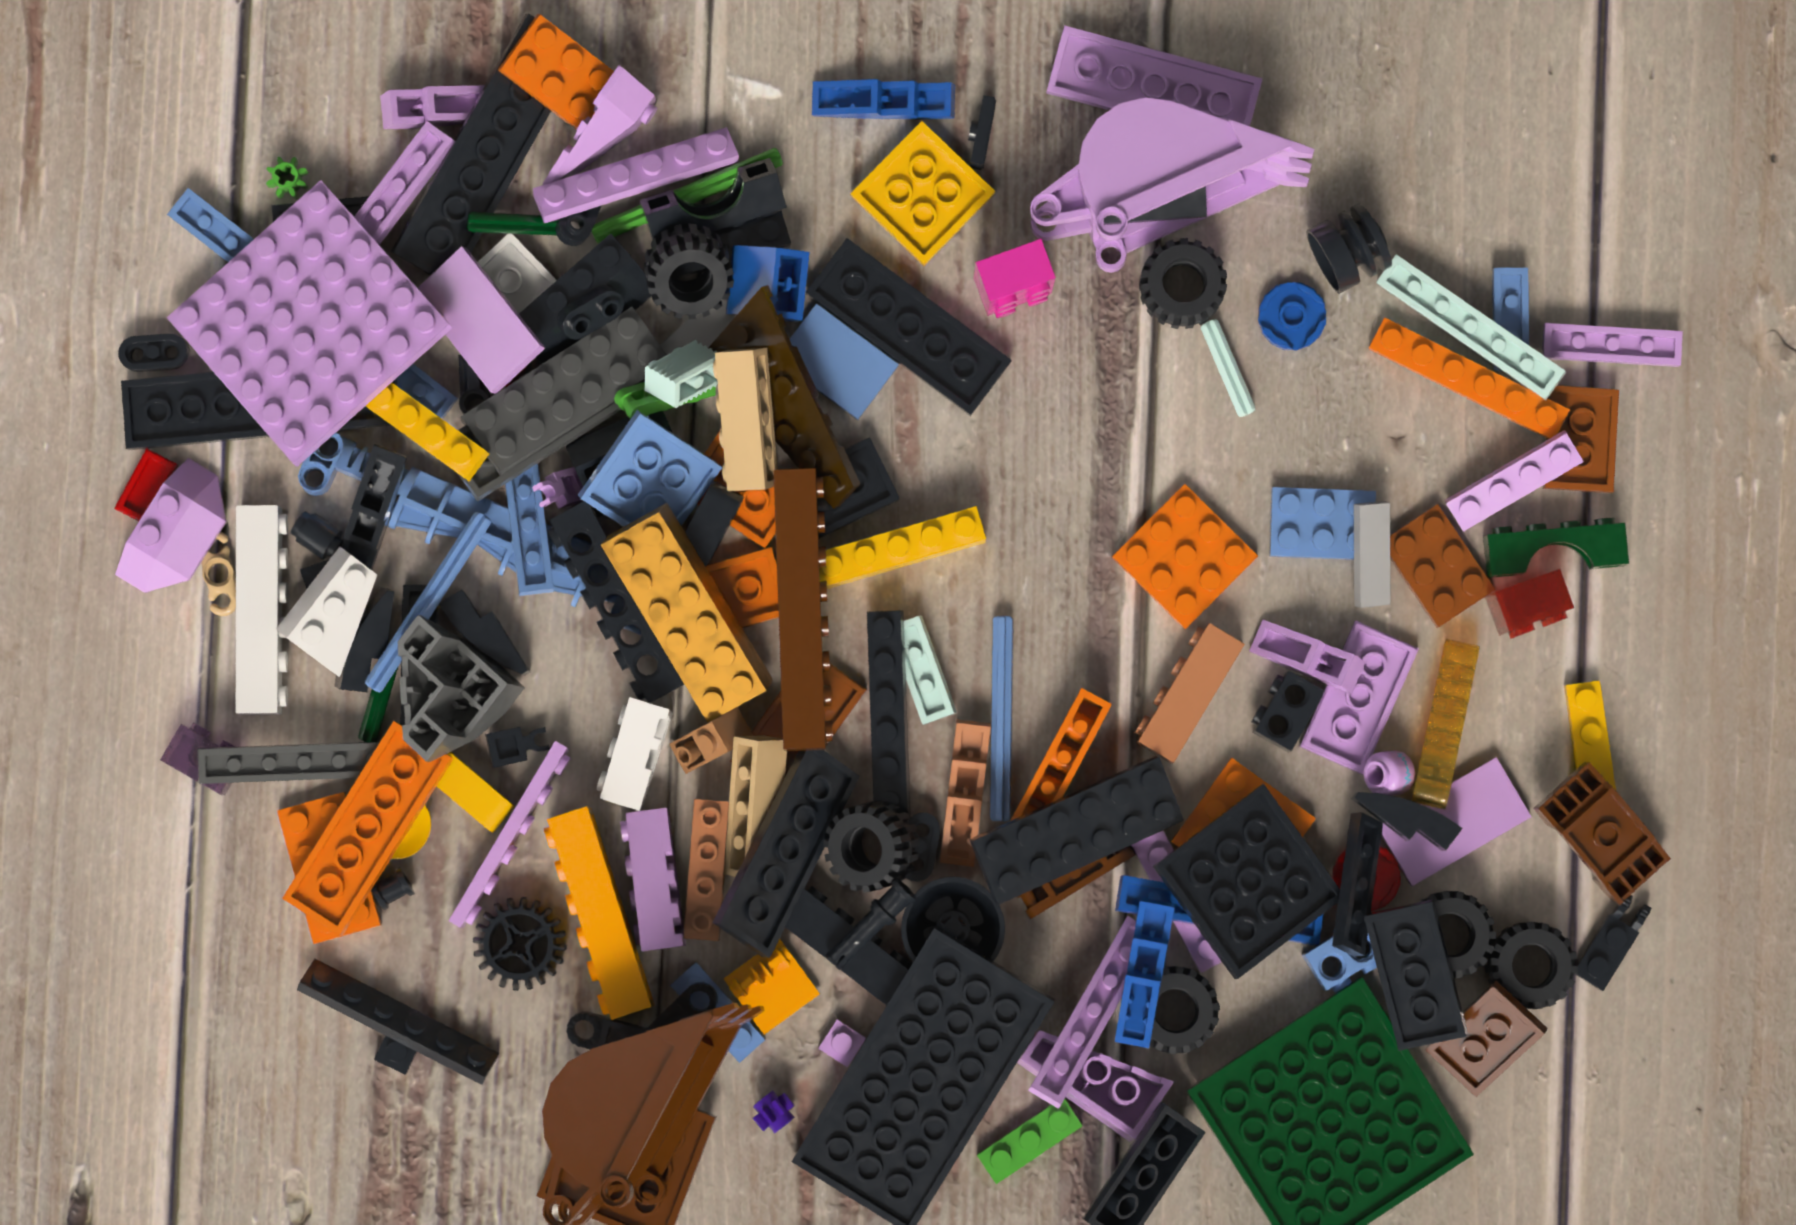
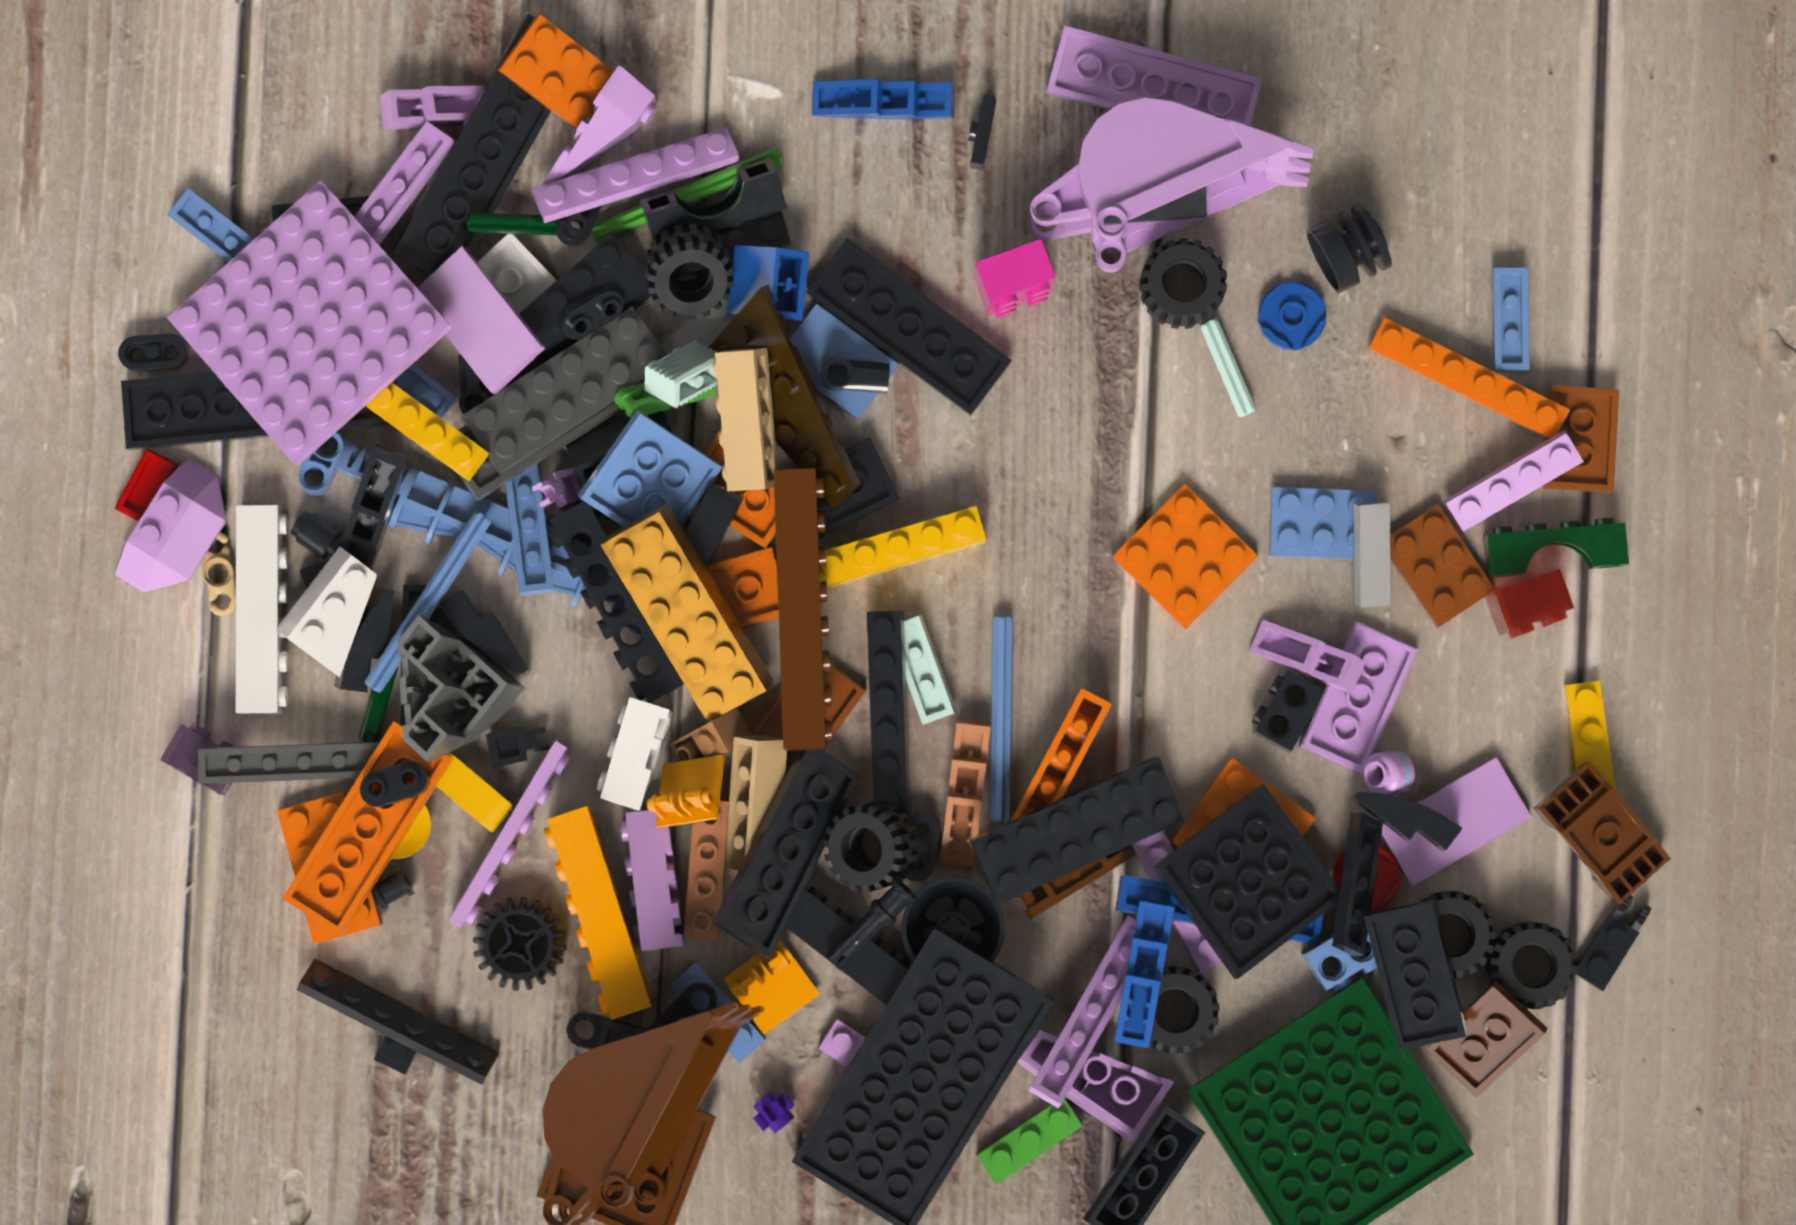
bright green gear [266,156,309,199] -> none
yellow plate [850,121,996,266] -> none
nougat brick [1135,623,1245,764] -> none
light aqua plate [1376,254,1566,400] -> none
clear yellow beam [1412,639,1480,810] -> none
lavender plate [1542,323,1683,367] -> none
none -> black plate [360,761,430,807]
none -> light orange hinge [647,755,725,828]
none -> black piece [821,356,890,394]

